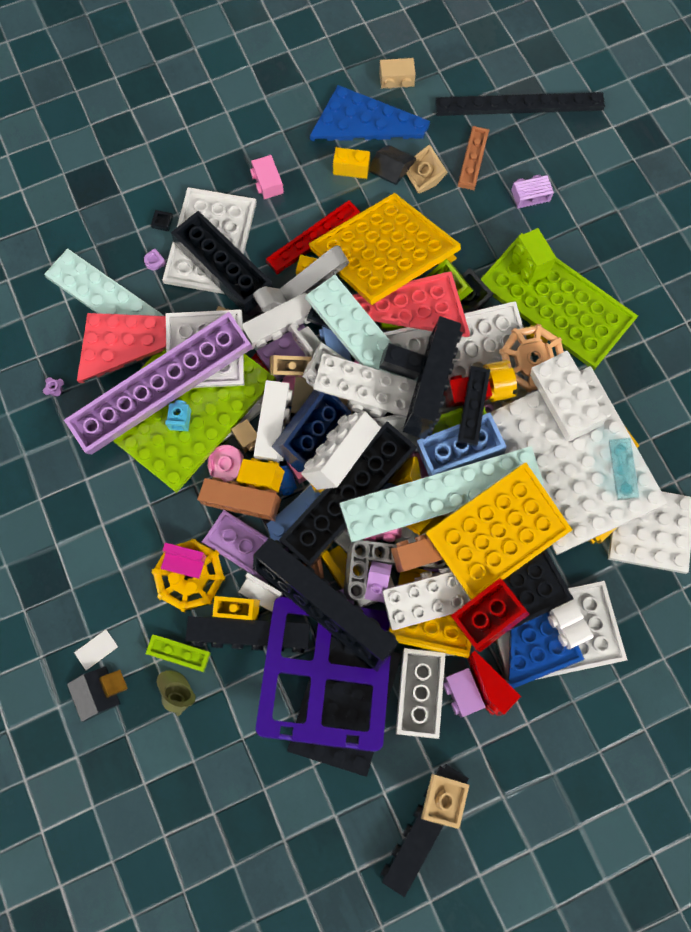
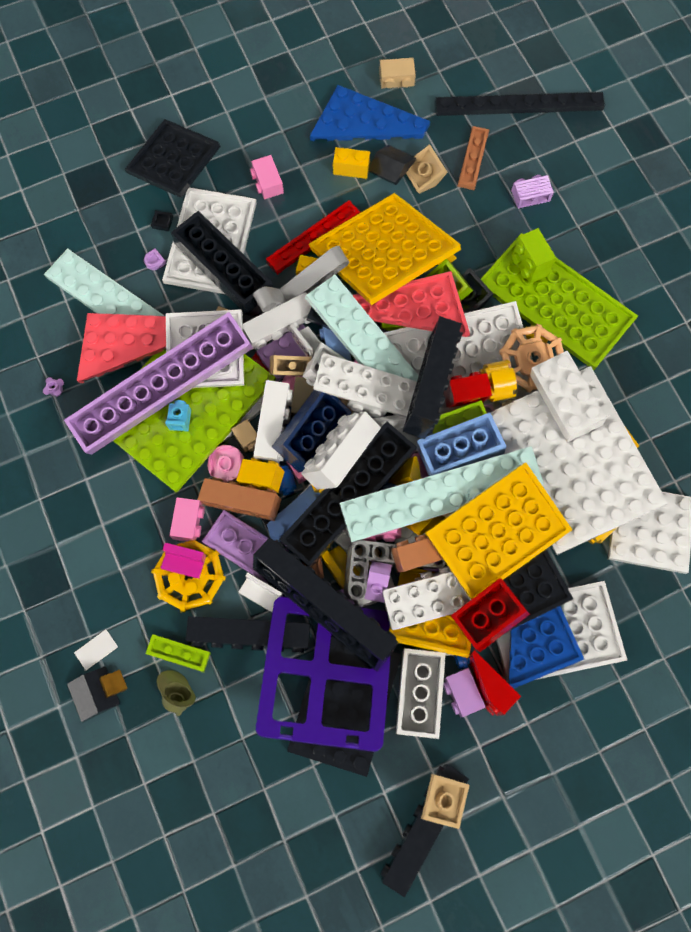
yellow brick [212,596,260,620] -> none
black brick [379,343,426,380] -> none
black tile [457,366,490,446] -> none
white brick [548,600,593,650] -> none
clear light blue plate [609,438,639,501] -> none
none -> black plate [125,119,221,198]
none -> bright pink brick [169,498,205,541]
none -> blue plate [454,655,470,670]

